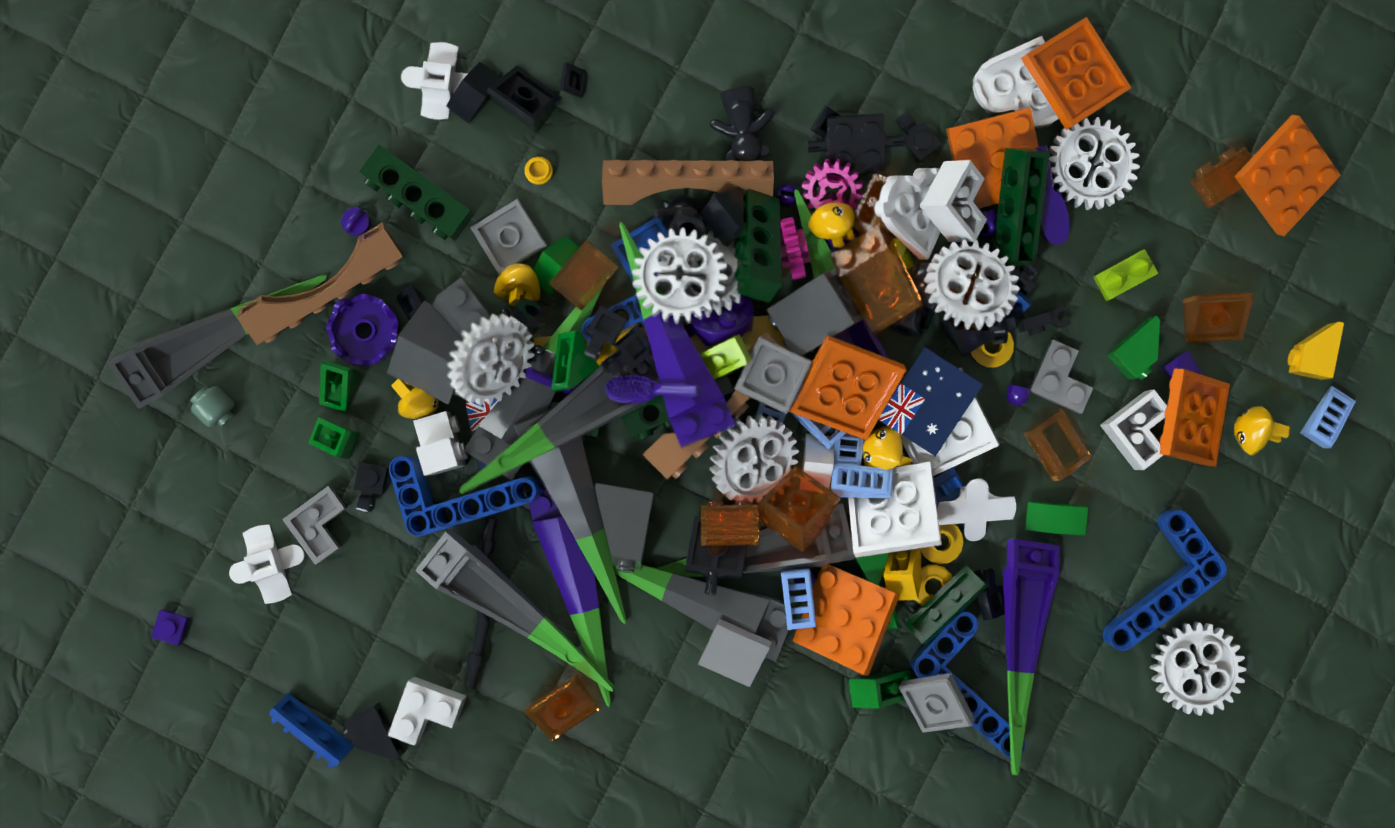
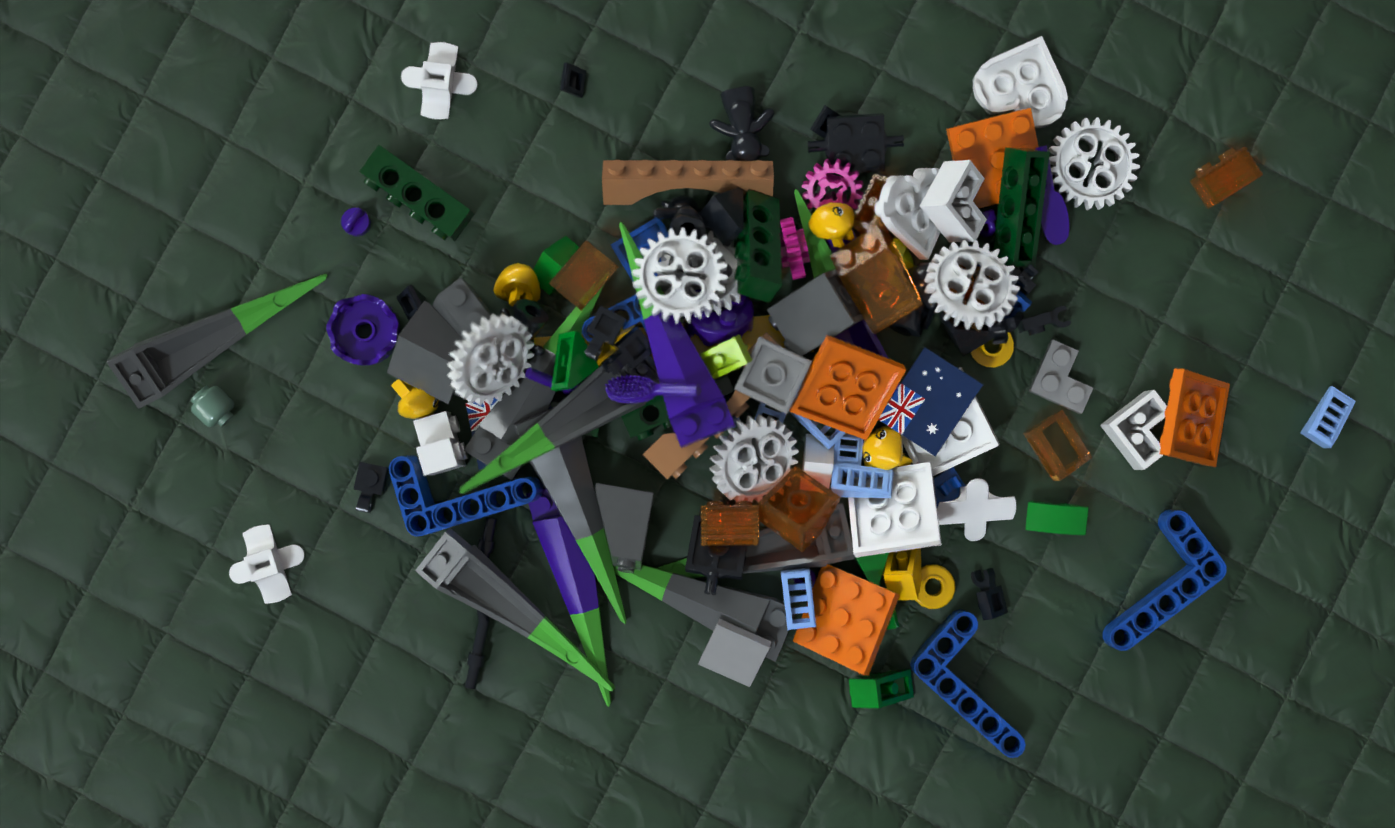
dark purple plate [151,609,190,646] -> none
medium nougat arch [237,222,403,345] -> none
blue plate [269,693,355,768] -> none
light grey plate [282,486,347,565] -> none
green slope [308,417,360,459] -> none
green slope [319,360,359,412] -> none
black slope [343,702,405,760] -> none
white brick [388,677,467,746] -> none
black slope [446,61,500,124] -> none
light grey tile [470,198,548,275] -> none
black slope [487,66,562,133] -> none
clear orange slope [524,673,599,741] -> none
yellow plate [525,157,553,185] -> none
dark purple hinge [776,184,797,208] -> none
black plate [895,111,942,163] -> none
light grey tile [899,673,975,733] -> none
dark green plate [904,565,987,646] -> none
yellow piece [921,524,964,564] -> none
dark purple plate [1003,539,1060,775] -> none
dark purple hinge [1007,384,1031,406] -> none
orange plate [1021,17,1132,130] -> none
lime tile [1093,249,1159,301] -> none
green slope [1107,315,1160,380] -> none
white gear [1150,621,1246,716] -> none
dark purple plate [1161,351,1203,380] -> none
clear orange slope [1183,293,1254,343] -> none
yellow piece [1233,406,1290,455] -> none
orange plate [1234,115,1341,236] -> none
yellow slope [1288,322,1344,380] -> none

